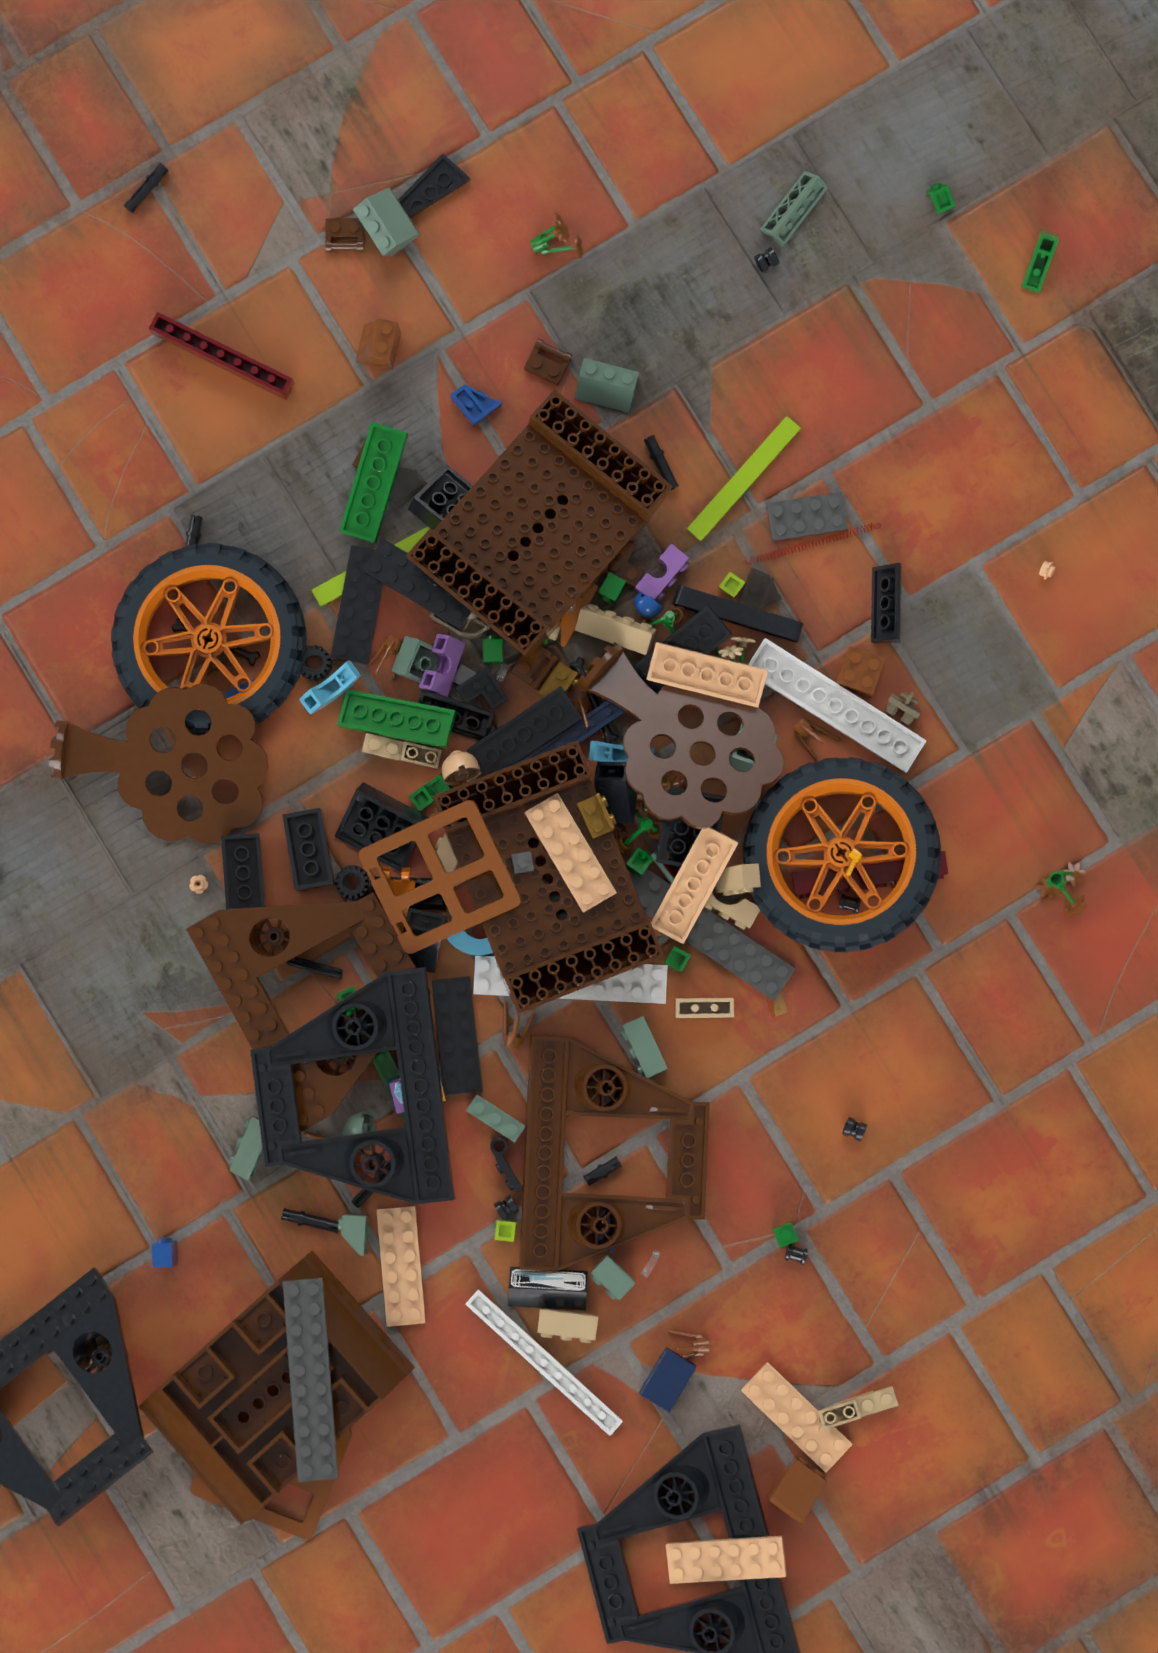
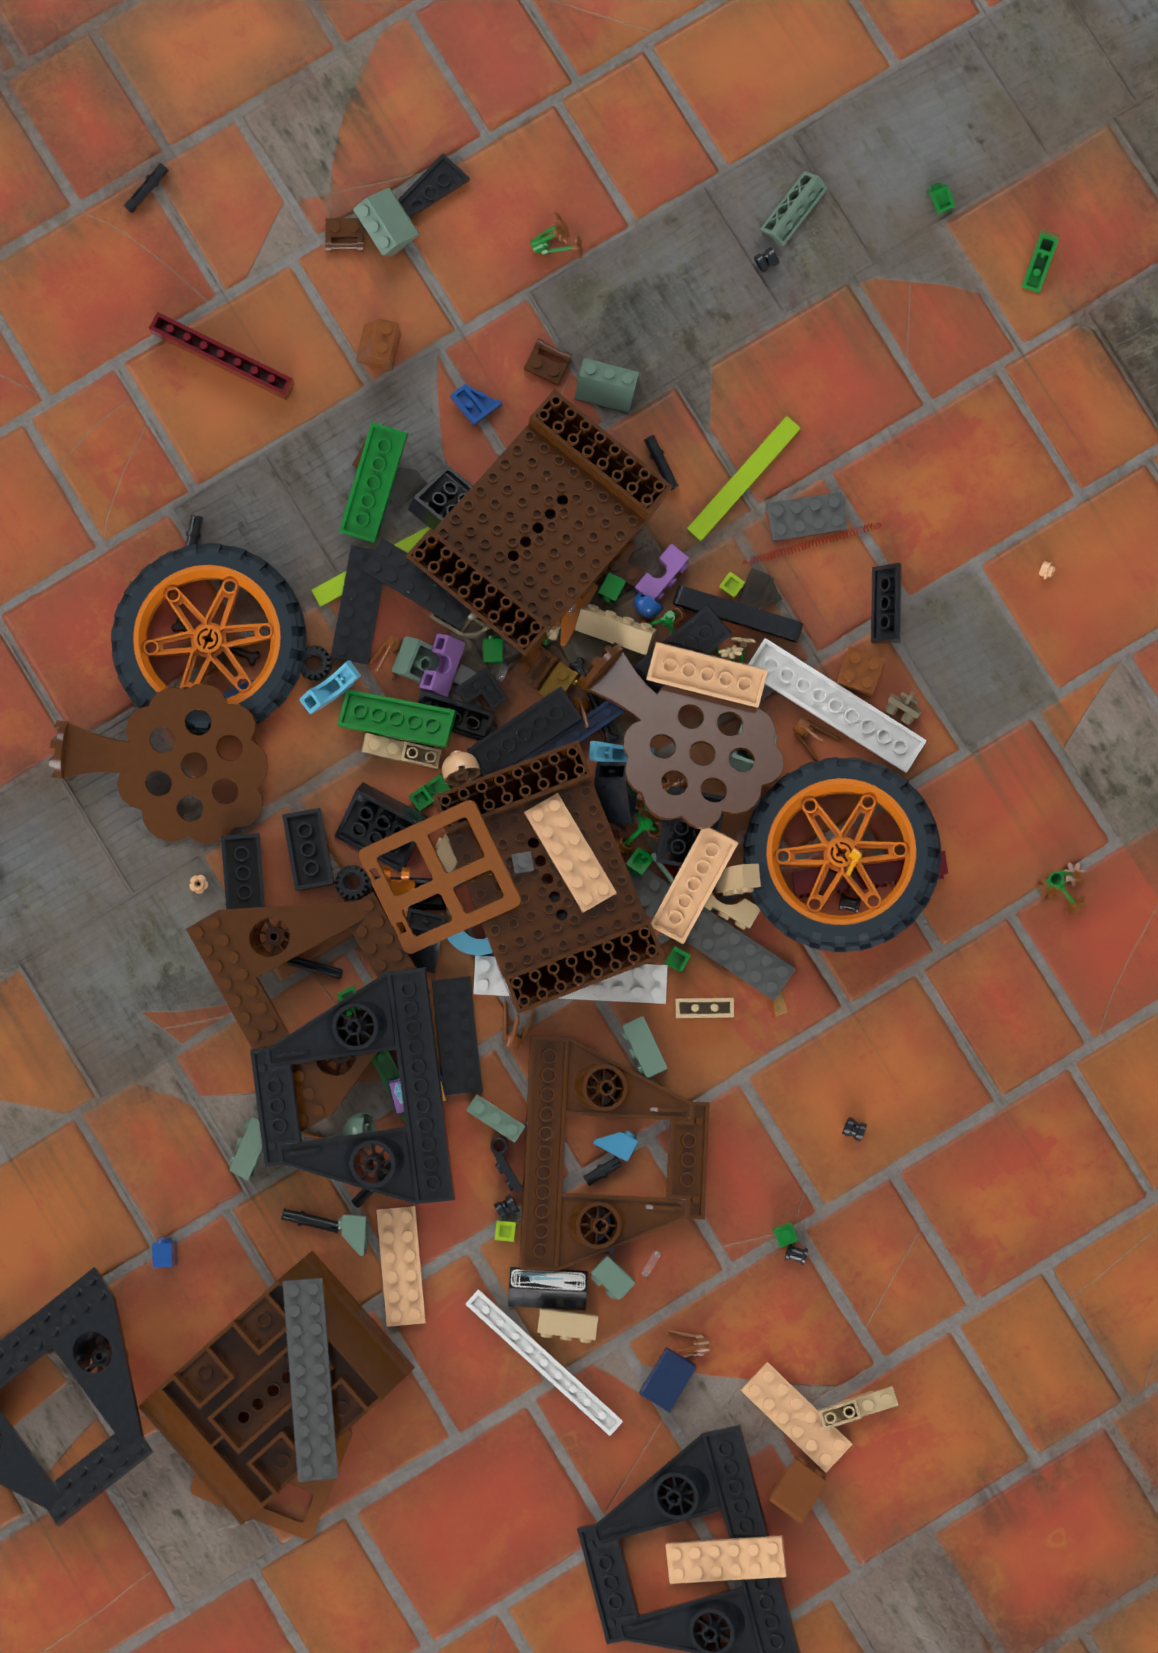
pearl gold bracket [577,793,616,839] -> none
none -> dark azure slope [593,1130,638,1161]

